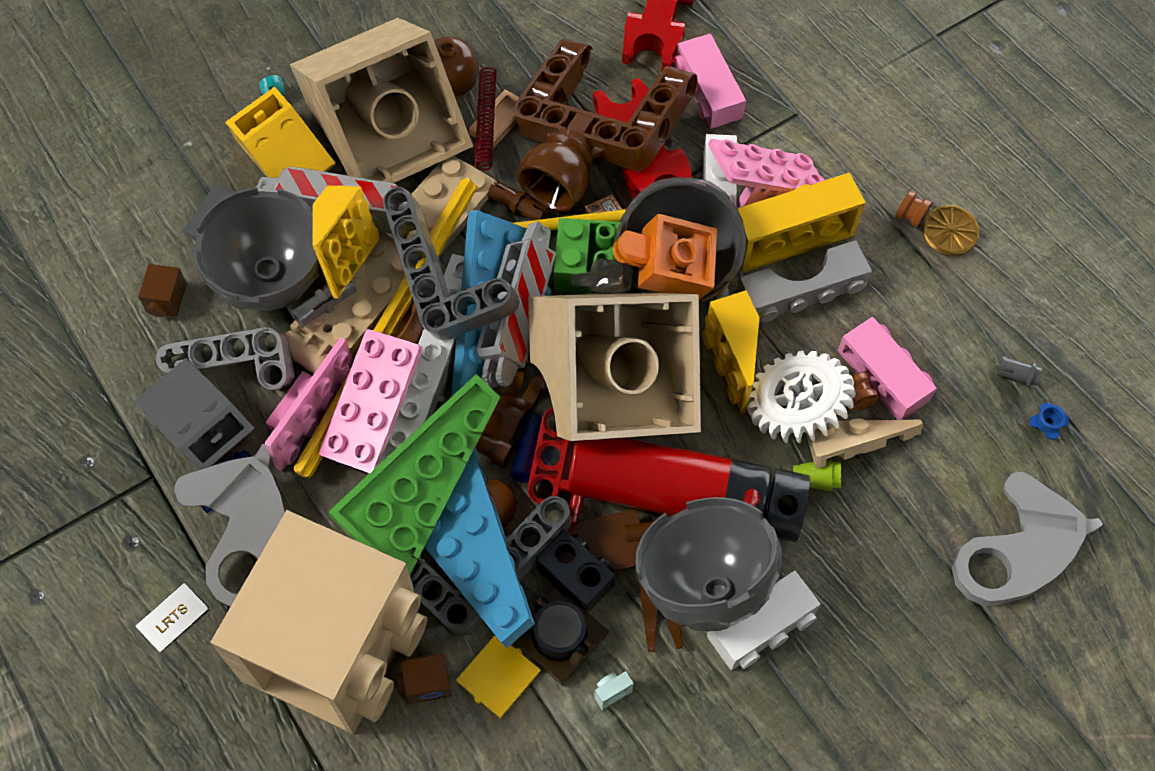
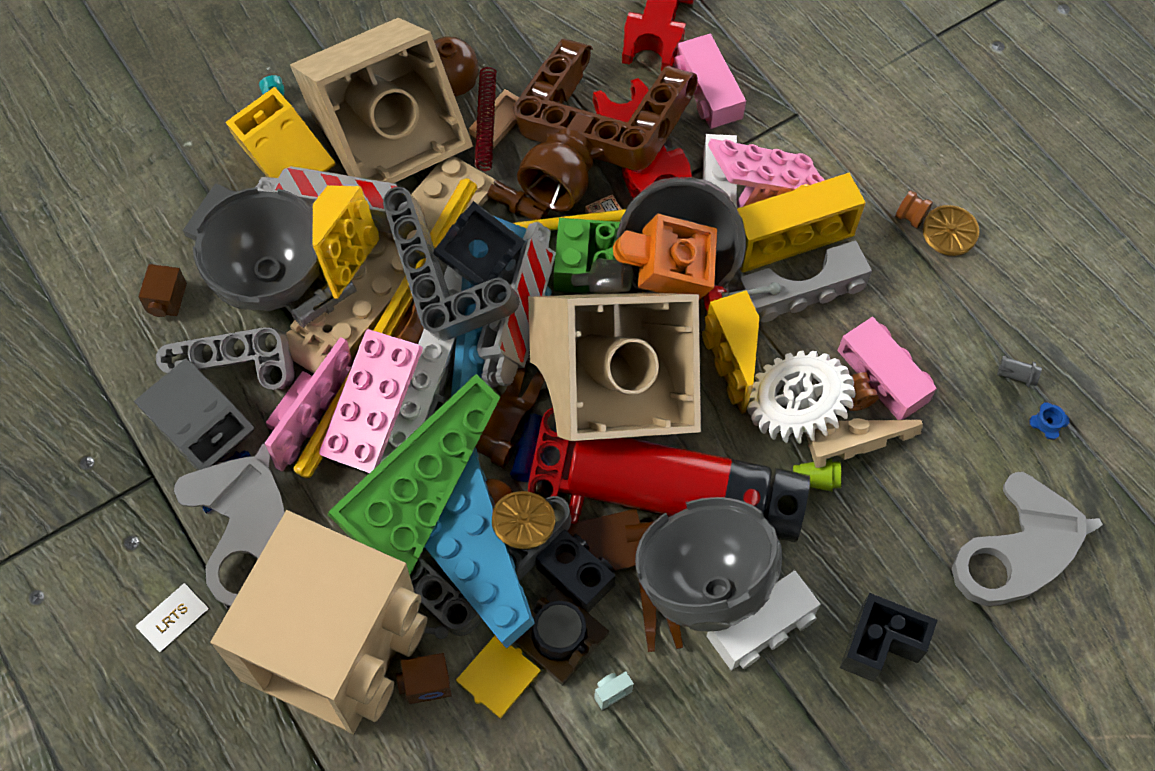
none -> black piece [432,201,526,286]
none -> pearl gold wheel [492,491,555,549]
none -> hinge [703,282,781,312]
none -> black brick [840,593,938,682]

